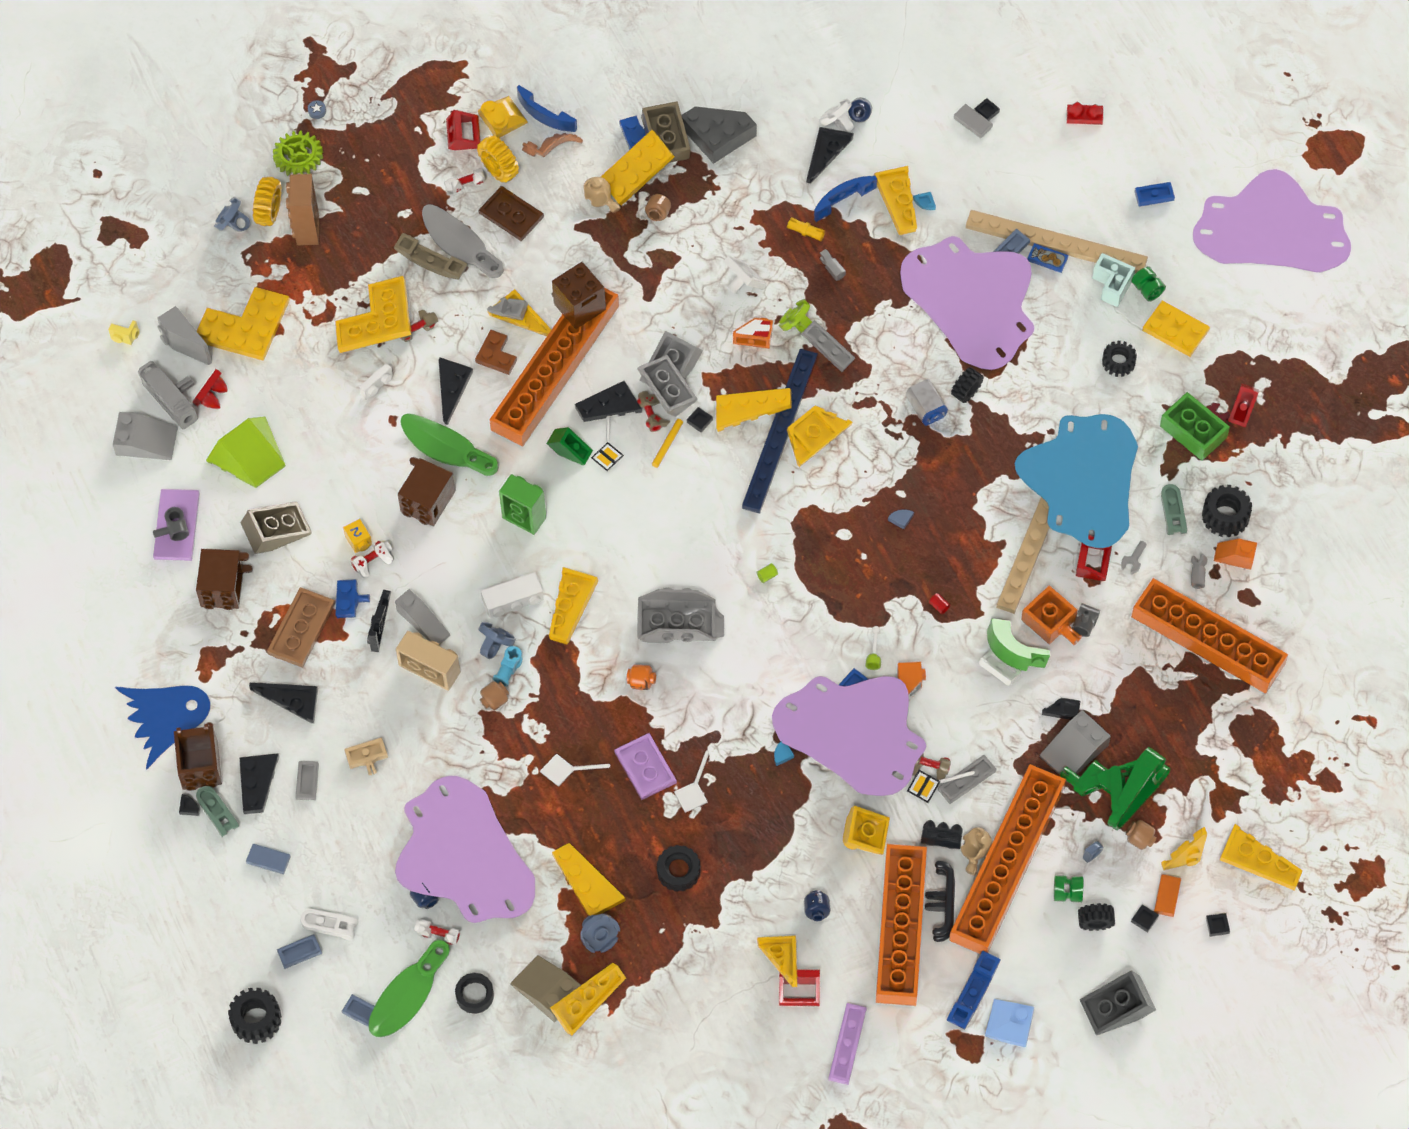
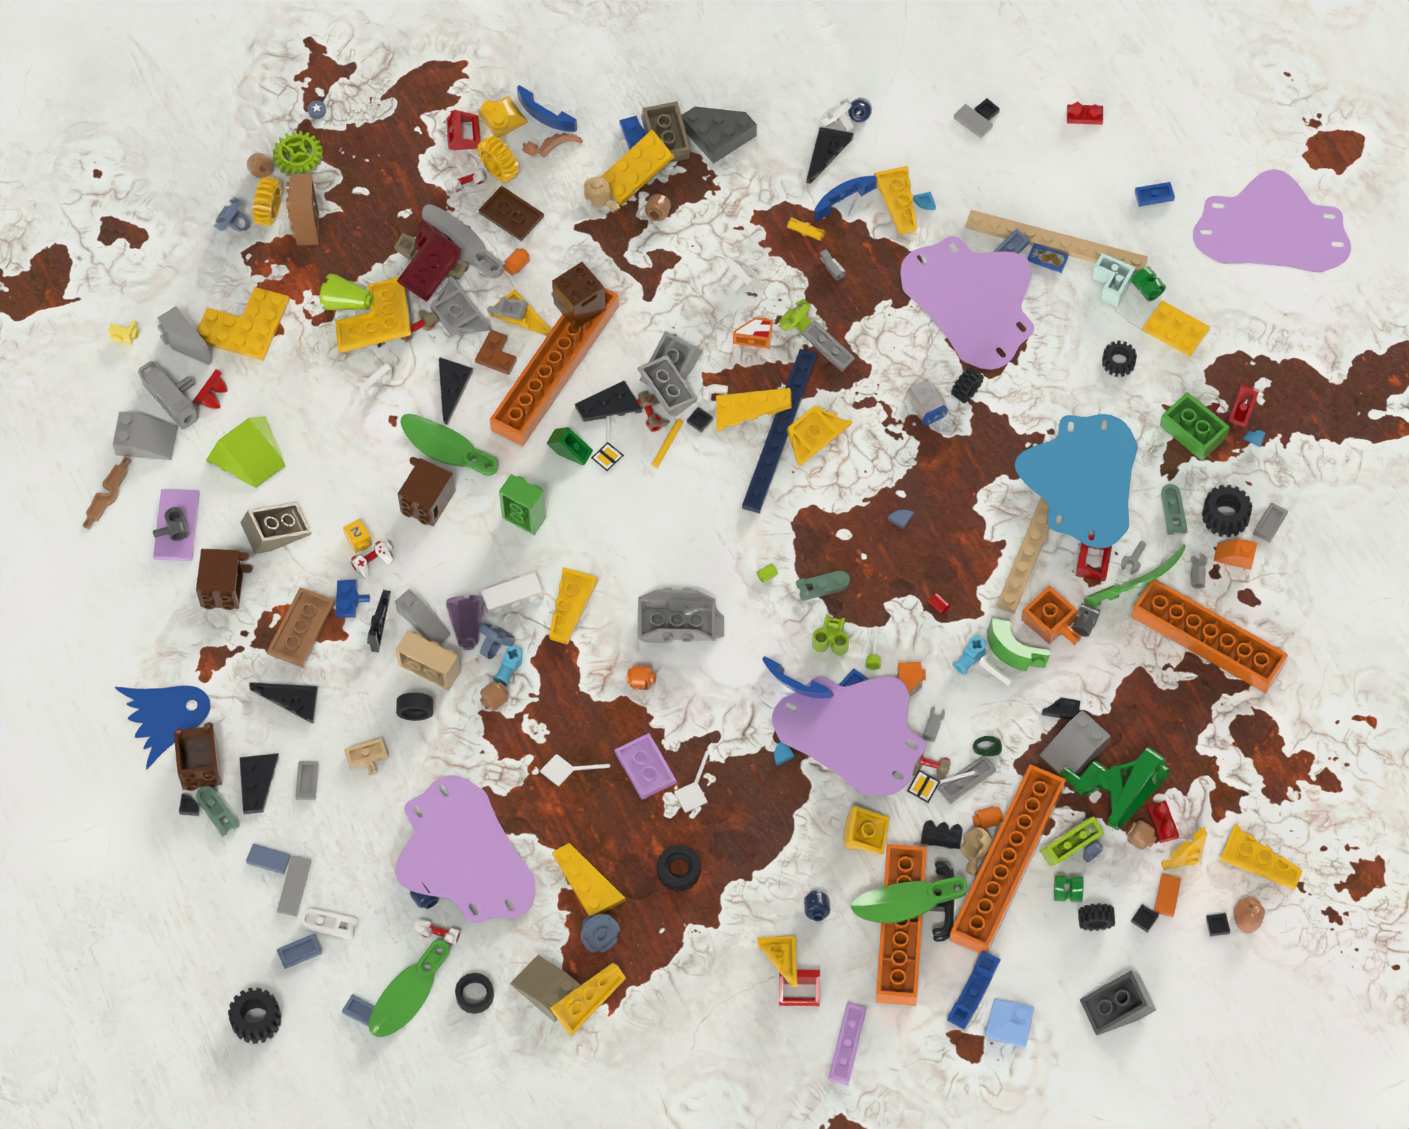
none -> medium nougat piece [82,456,131,529]
none -> medium nougat head [247,153,273,178]
none -> light grey tile [277,856,311,916]
none -> lime cone [320,273,374,310]
none -> black tyre [396,692,434,721]
none -> dark red bracket [397,219,462,302]
none -> light grey wing [430,276,491,336]
none -> clear purple cone [446,595,484,650]
none -> orange brick [503,248,530,275]
none -> white arm [701,384,728,400]
none -> blue slope [762,656,834,698]
none -> sand green plate [795,571,850,601]
none -> lime piece [812,615,849,655]
none -> bright green plant [851,877,967,923]
none -> light grey bar [922,706,945,742]
none -> medium azure connector [952,636,986,675]
none -> dark green piece [972,736,1002,756]
none -> orange brick [972,806,1003,829]
none -> lime brick [1039,816,1104,867]
none -> bright green plant [1083,544,1186,607]
none -> red tile [1147,800,1179,844]
none -> nougat piece [1233,896,1265,934]
none -> dark azure tile [1244,430,1265,447]
none -> light grey tile [1253,502,1288,543]

